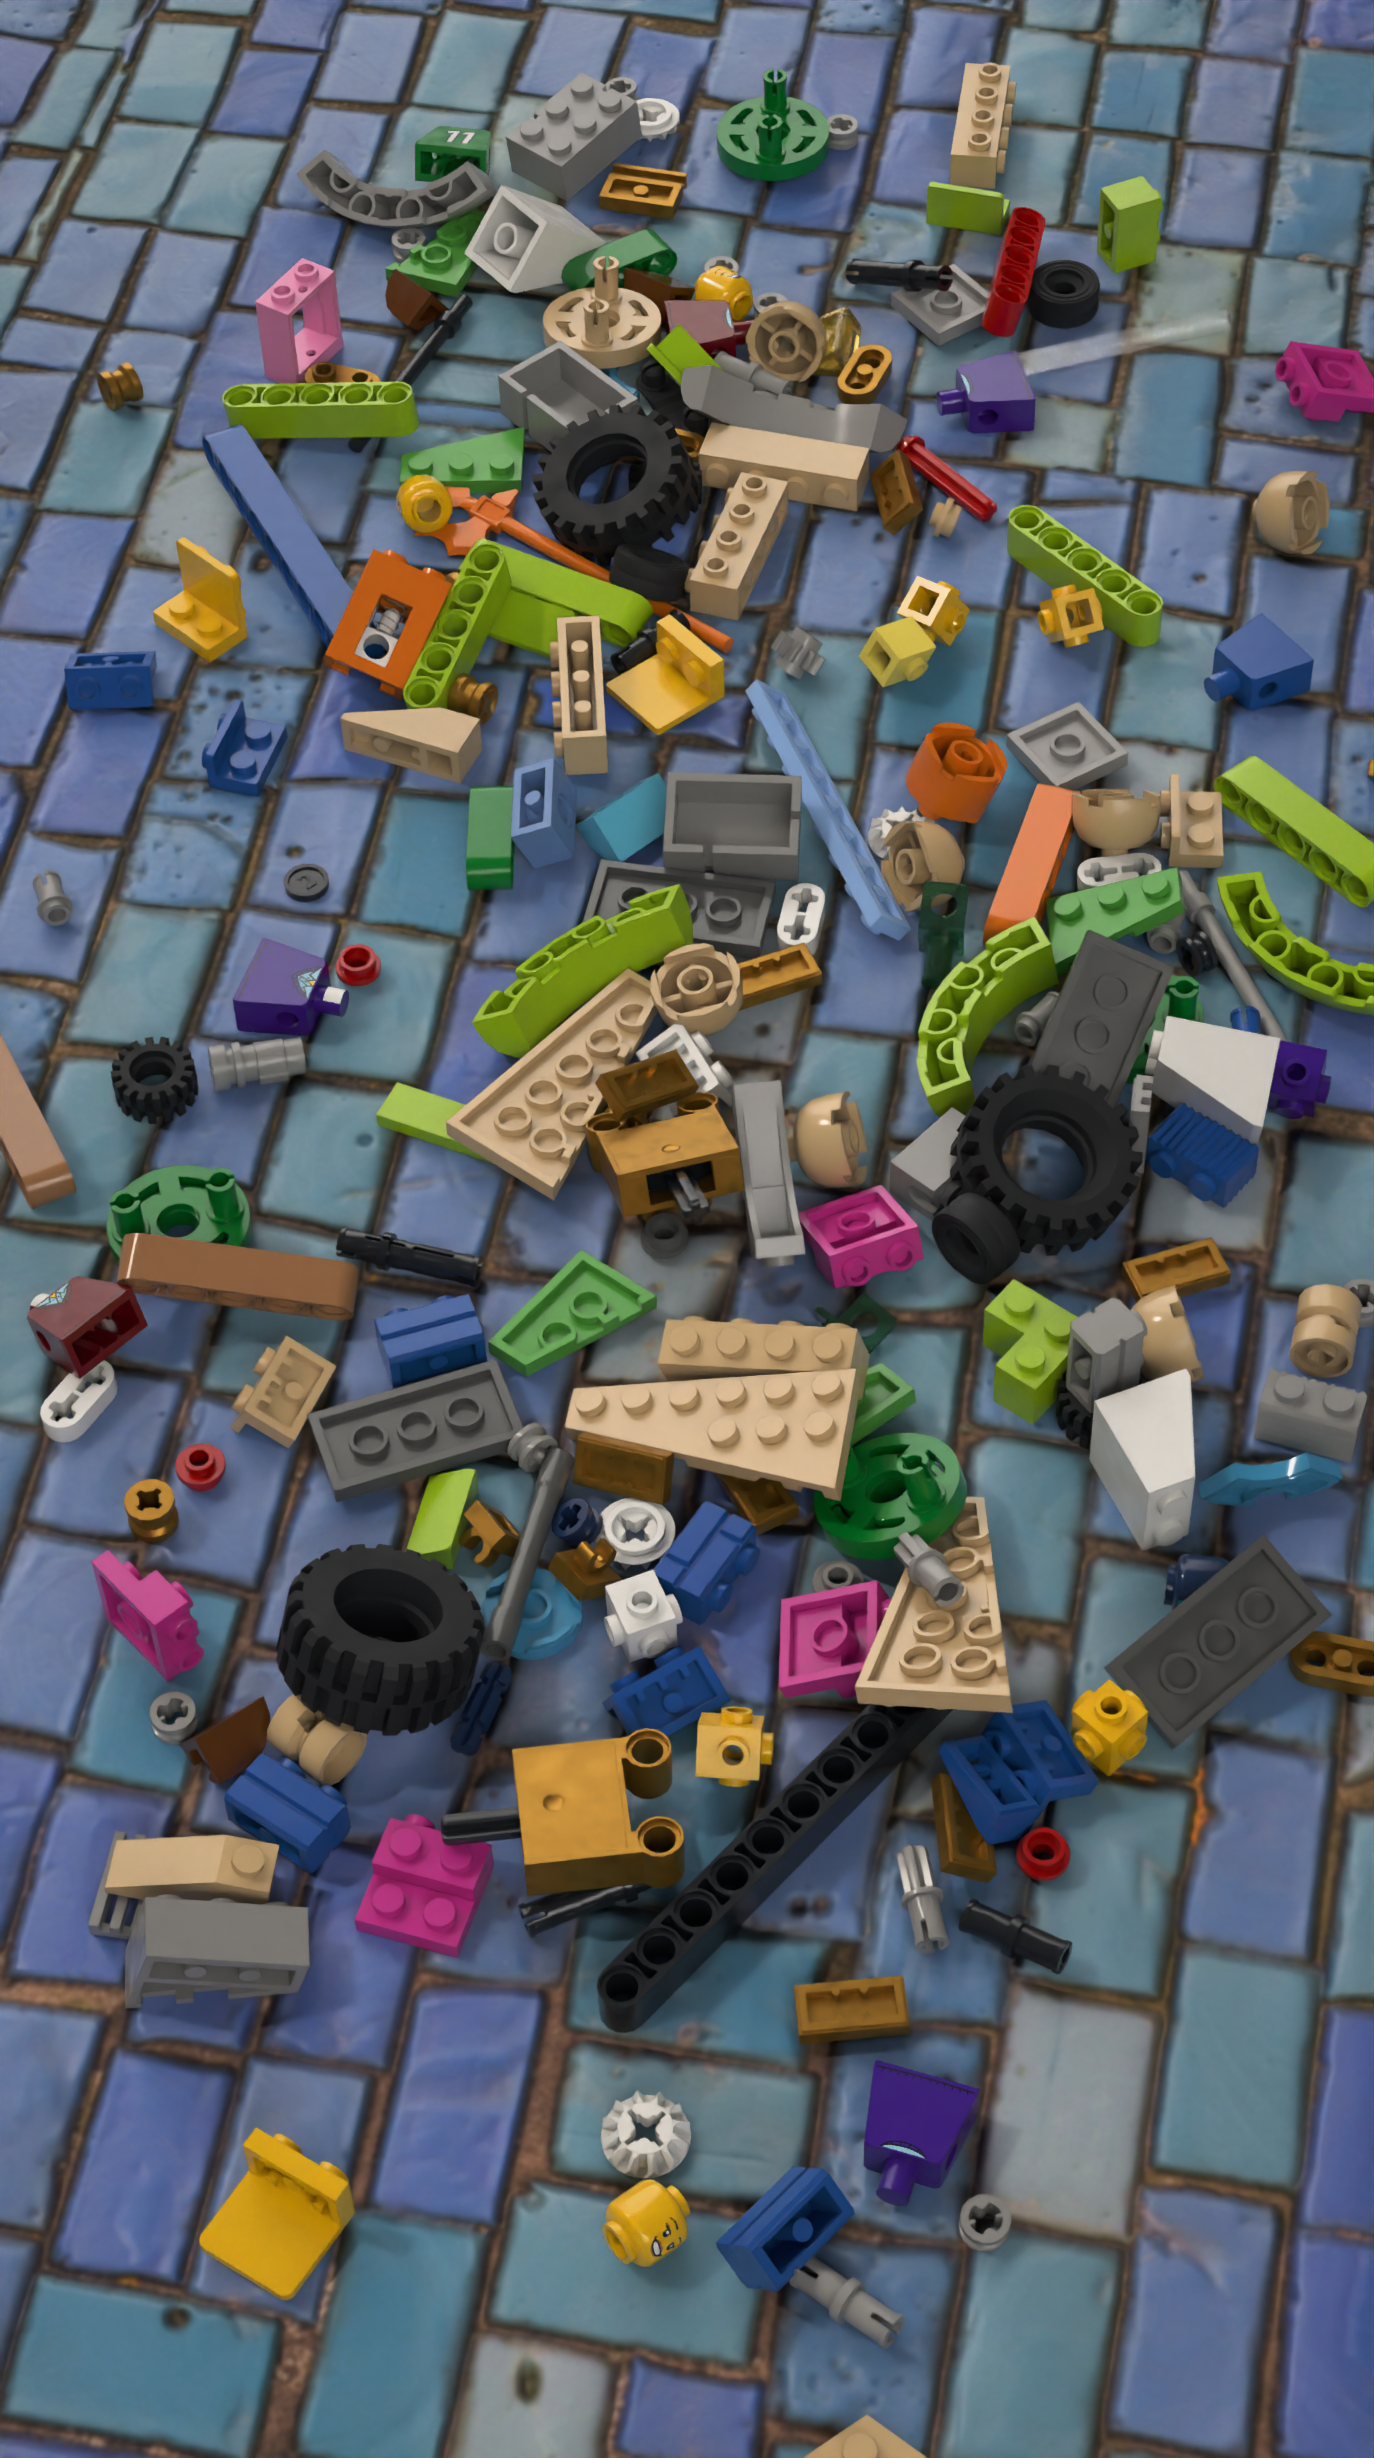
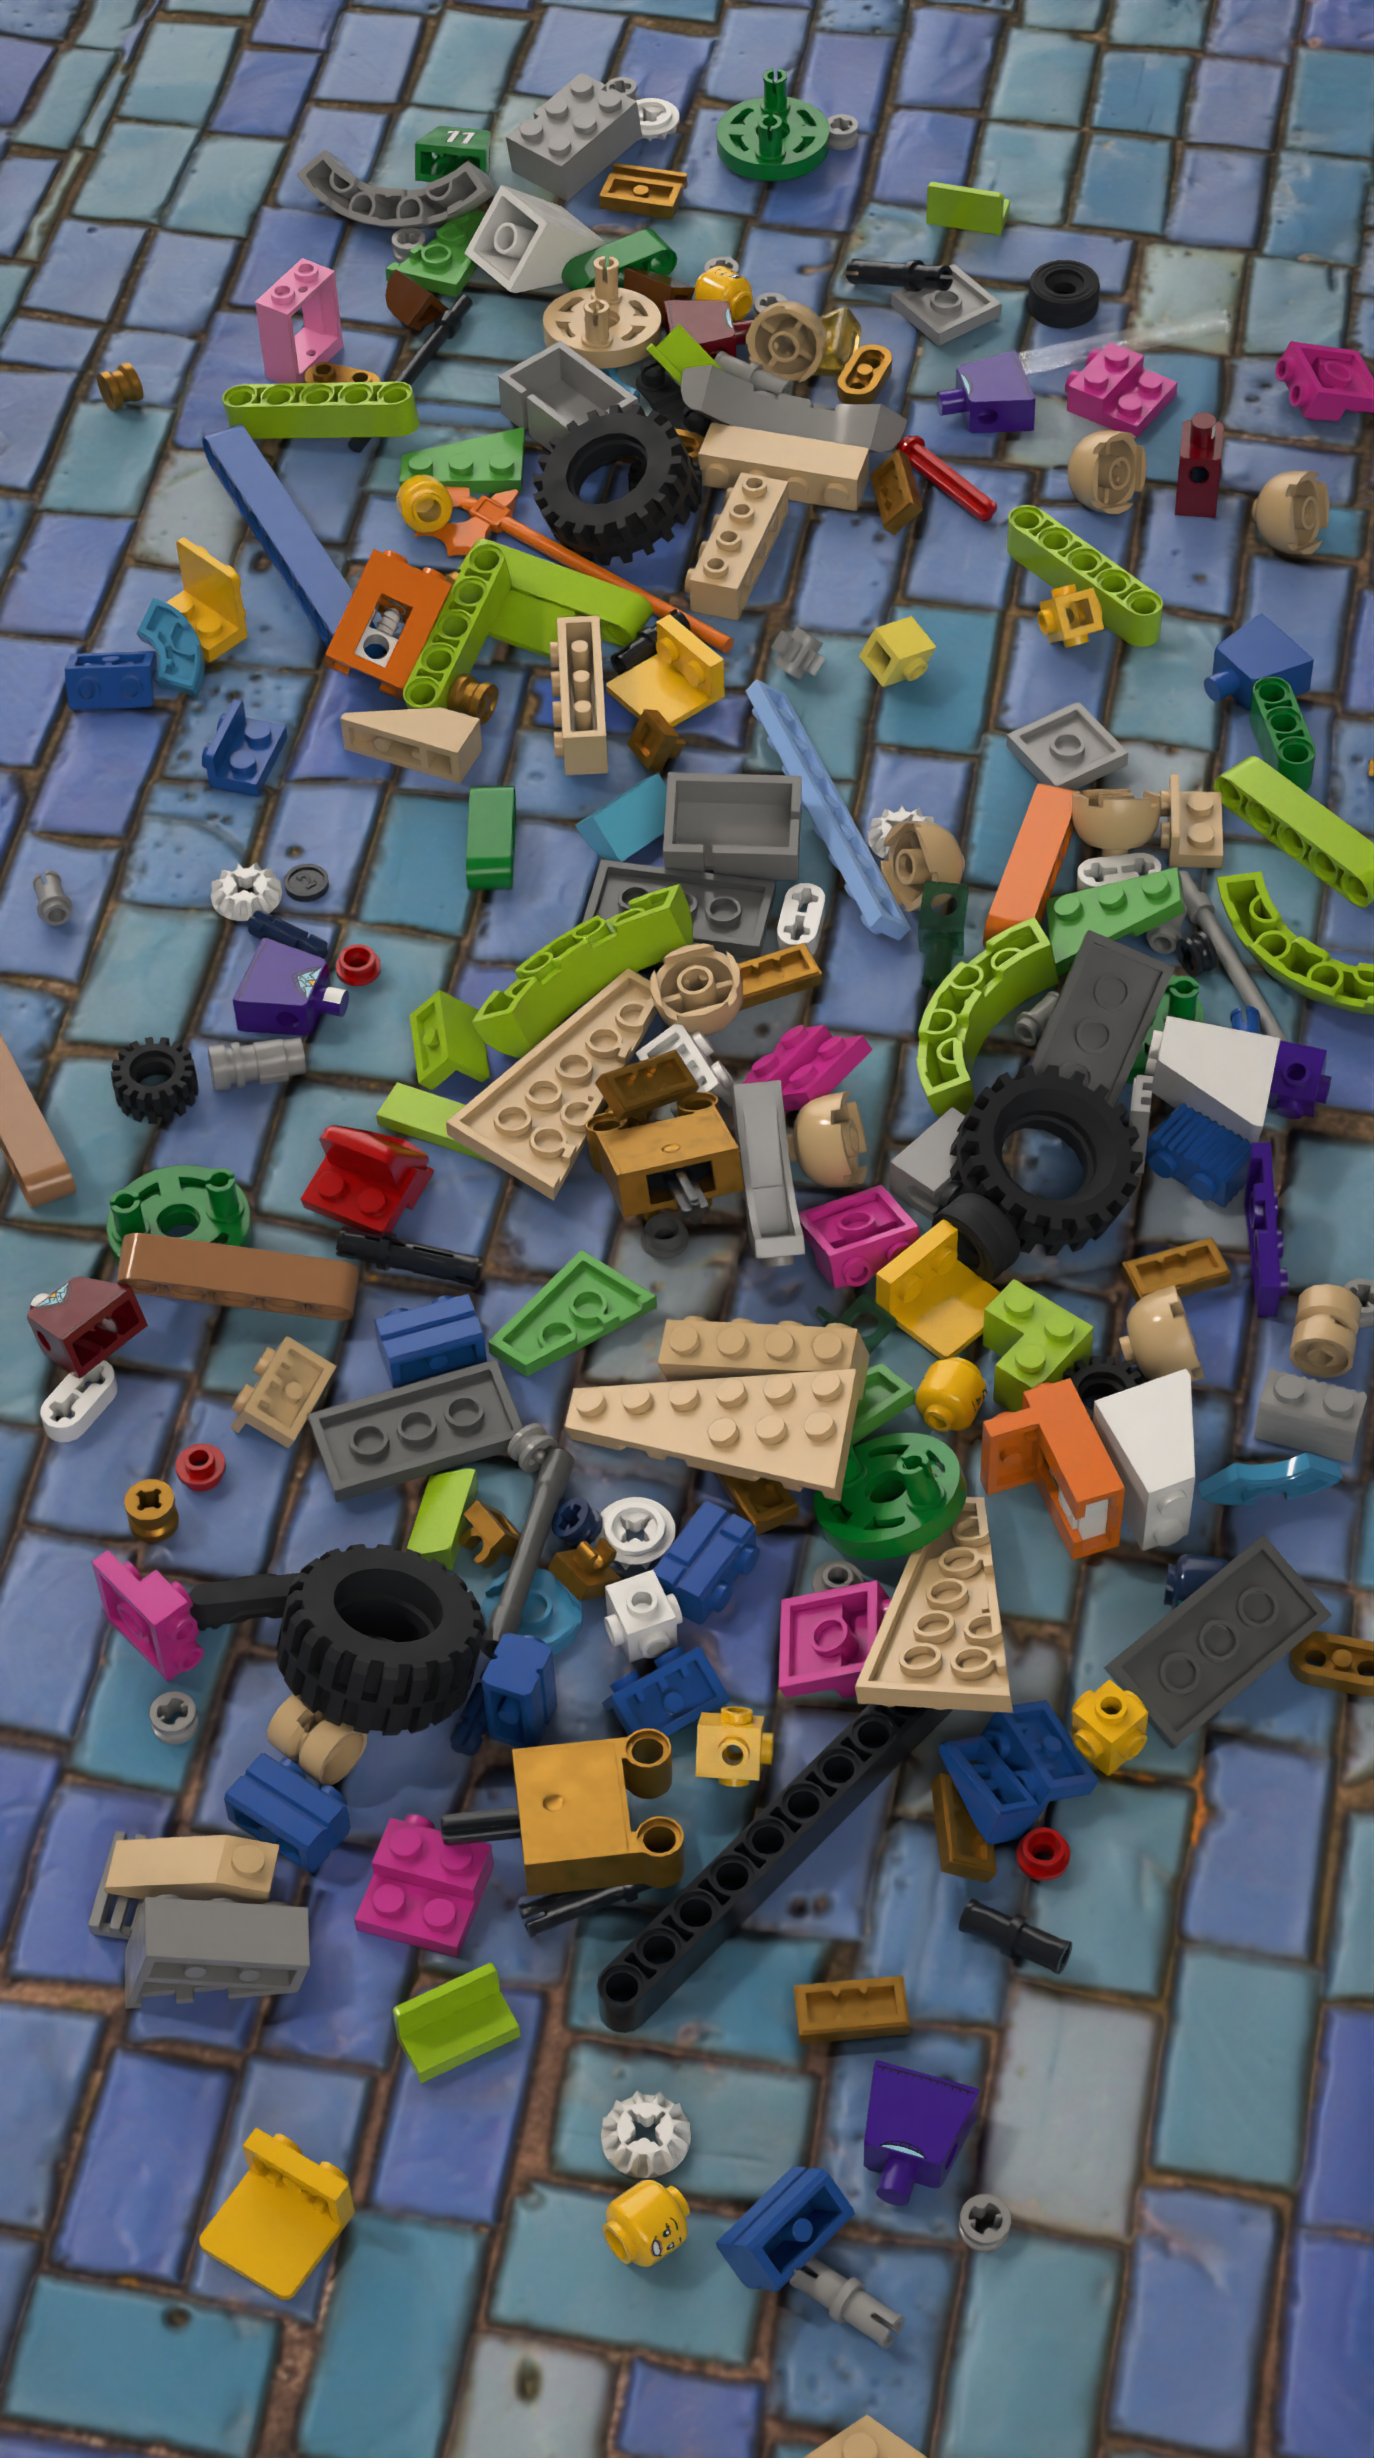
reddish brown brick [179,1696,270,1784] -> none
medium blue brick [511,758,577,869] -> none
pearl gold plate [573,1432,674,1505] -> none
black tyre [609,544,689,602] -> none
light grey axle [894,1532,964,1607] -> none
yellow brick [897,576,970,647] -> none
light grey axle [897,1845,950,1954] -> none
orange brick [905,722,1007,823] -> none
tan plate [928,497,962,538] -> none
tan brick [950,63,1017,189] -> none
red beam [981,207,1046,337] -> none
light grey brick [1066,1297,1147,1413] -> none
lime brick [1097,176,1163,274] -> none
none -> dark azure tile [136,597,205,697]
none -> black piece [189,1573,300,1631]
none -> white gear [210,862,282,921]
none -> dark blue axle [247,910,328,959]
none -> red piece [300,1125,434,1235]
none -> lime panel [392,1963,521,2083]
none -> lime panel [409,990,490,1090]
none -> blue brick [481,1632,558,1748]
none -> pearl gold tile [627,709,686,771]
none -> dark pink plate [742,1025,872,1111]
none -> yellow bracket [876,1219,1001,1360]
none -> yellow head [914,1357,987,1432]
none -> orange brick [980,1378,1125,1560]
none -> dark pink plate [1065,342,1178,439]
none -> tan cylinder [1067,430,1147,514]
none -> dark red torso [1175,412,1224,518]
none -> dark purple wing [1243,1142,1288,1317]
none -> green beam [1249,676,1316,792]

